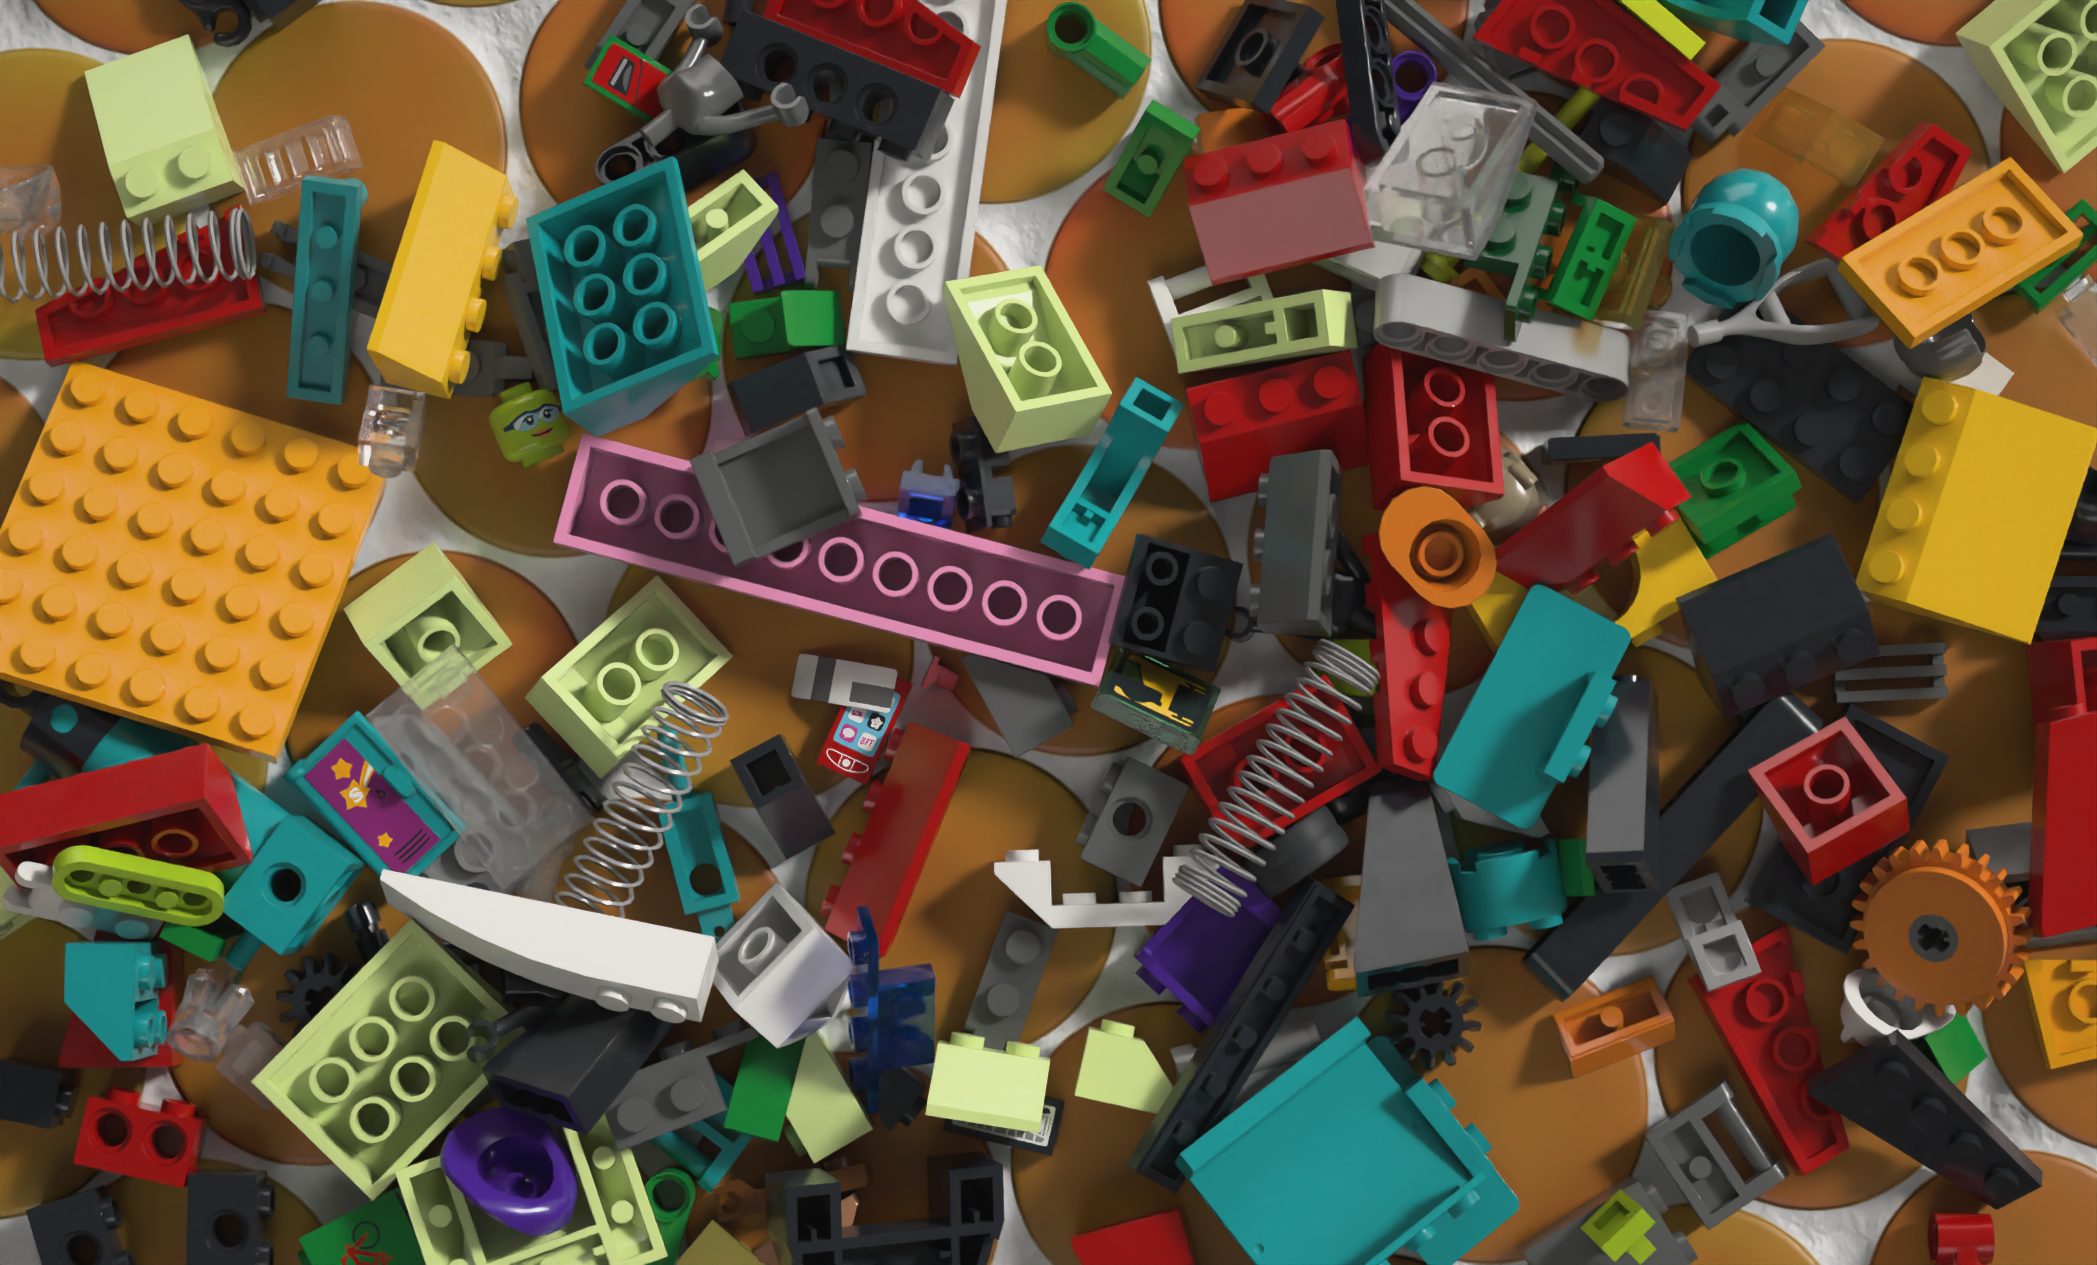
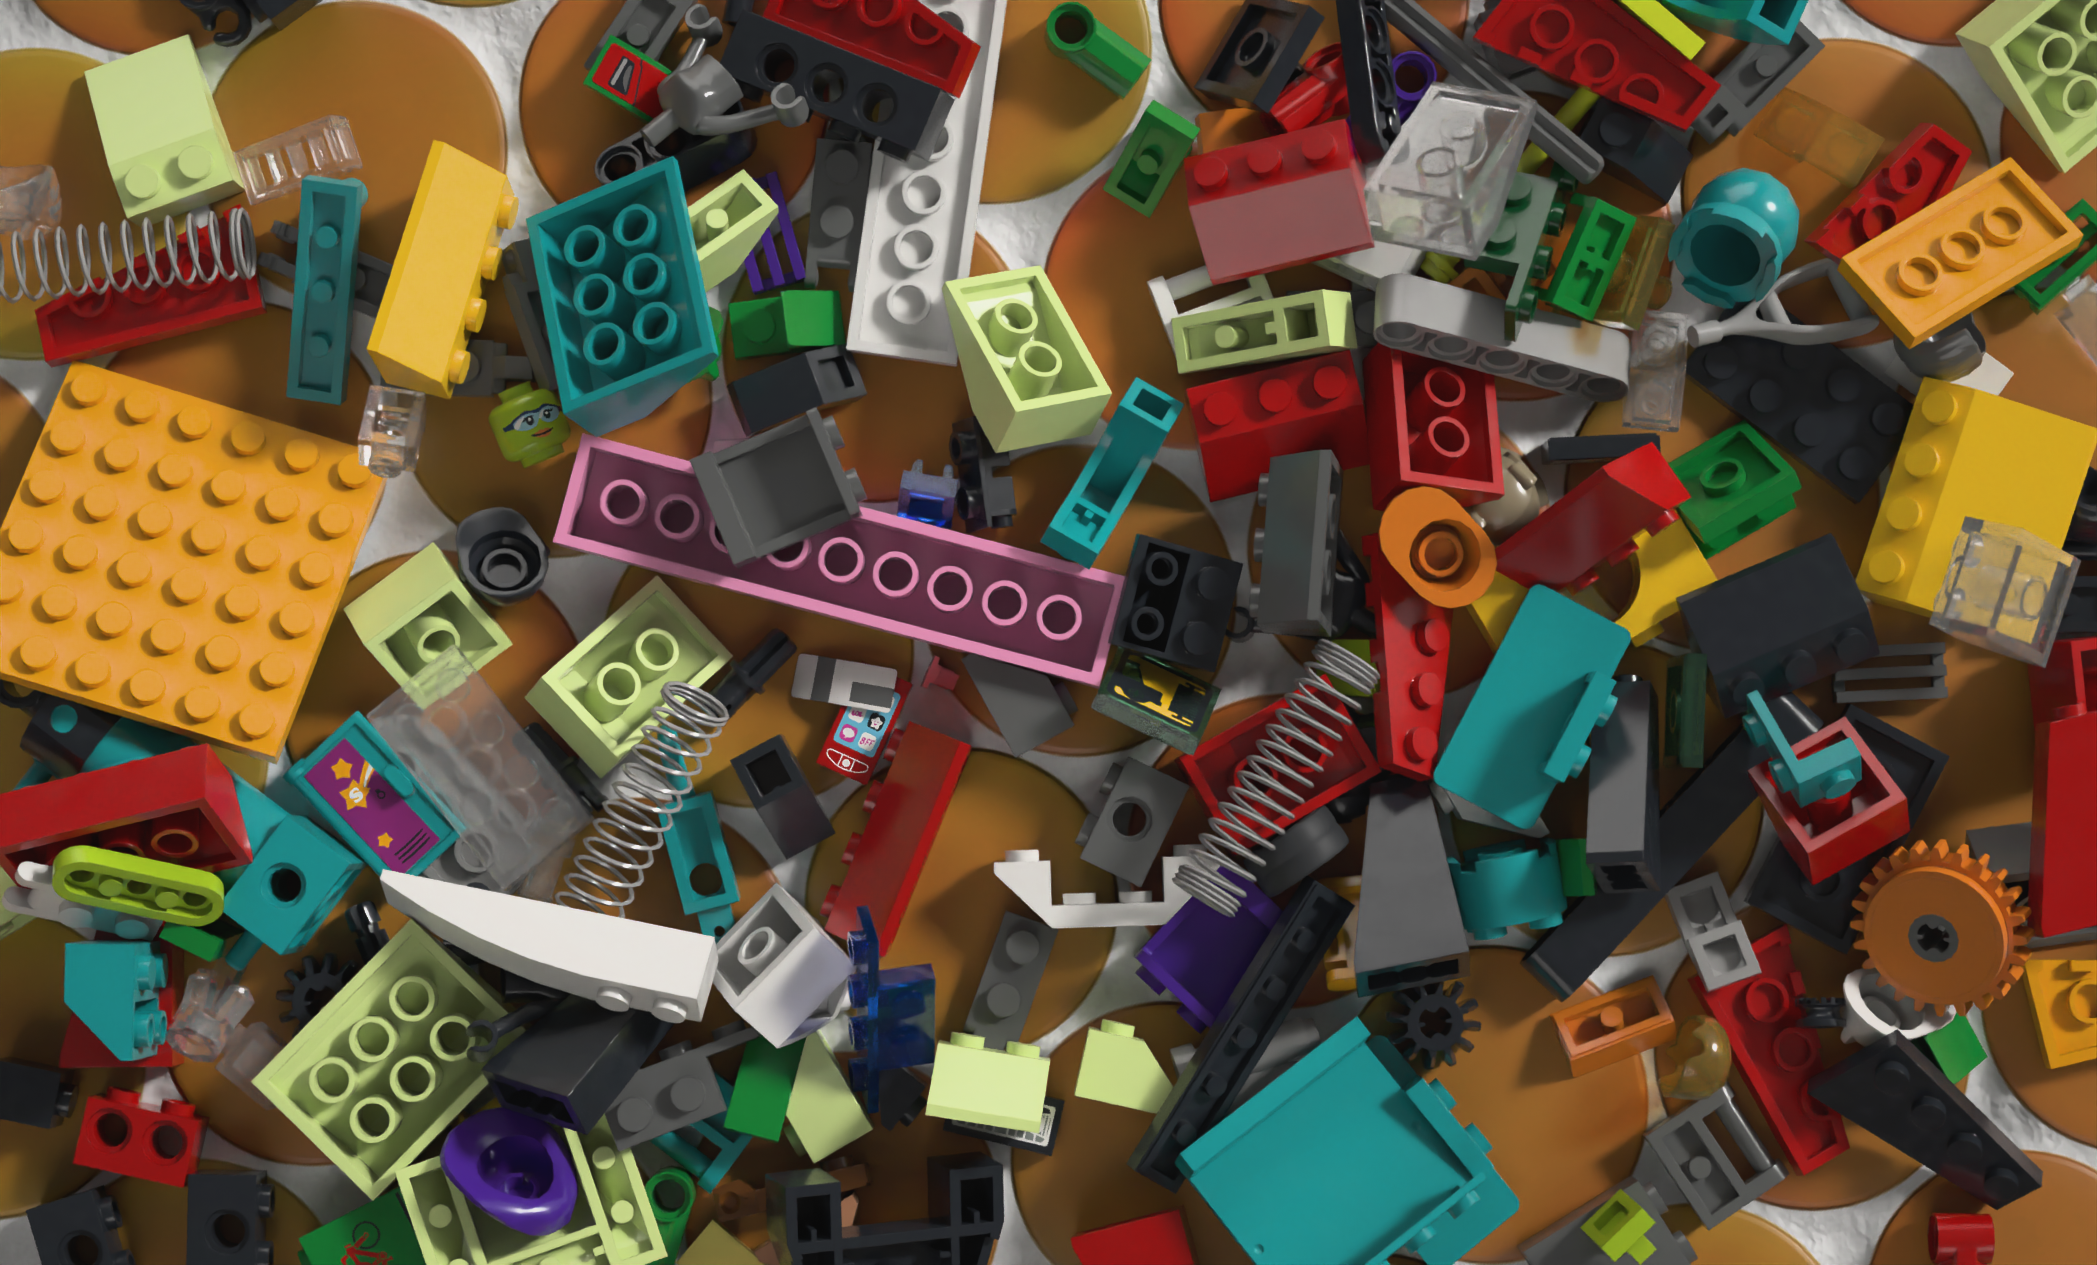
none -> black hat [455,507,550,607]
none -> black axle [700,628,797,727]
none -> clear yellow hair [1659,1015,1732,1100]
none -> clear green tile [1663,653,1707,769]
none -> teal bracket [1742,690,1862,808]
none -> black bush [1795,997,1846,1029]
none -> clear slope [1929,516,2081,668]

